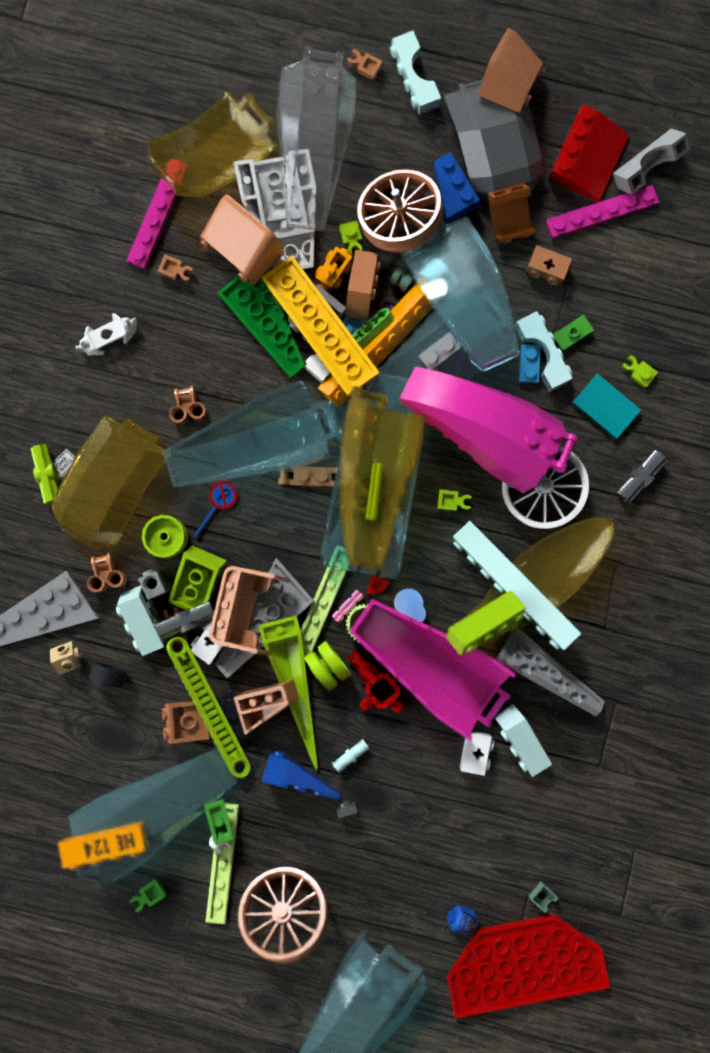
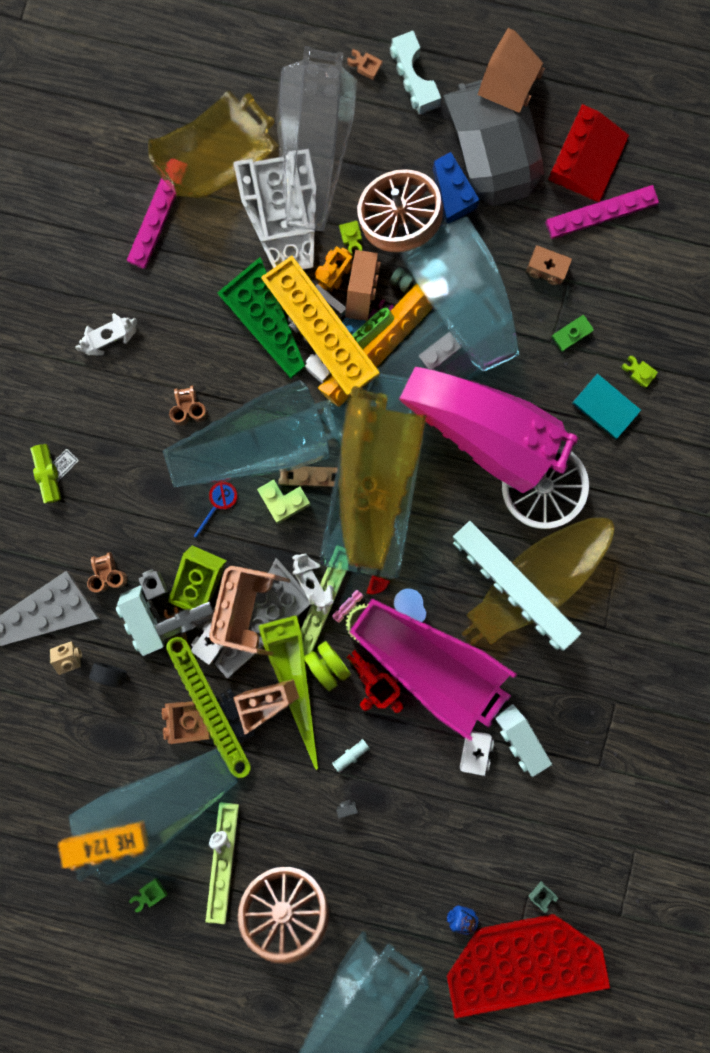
clear yellow windscreen [51,415,171,550] -> none
lime wheel [142,515,189,559] -> none
nougat plate [158,254,194,282] -> none
windscreen [200,194,285,286] -> none
bright green slope [204,799,234,845] -> none
blue wedge [262,751,340,799] -> none
lime axle [366,463,384,521] -> none
lime plate [437,490,472,511] -> none
lime wedge [446,590,526,656] -> none
dark orange panel [488,183,536,243] -> none
light grey wing [495,627,605,716] -> none
light aqua arch [514,311,572,392] -> none
dark azure plate [519,344,540,384] -> none
light grey arch [613,128,691,195] -> none
dark grey piece [616,450,667,504] -> none
none -> yellowish green brick [257,480,311,524]
none -> white piece [292,554,334,615]

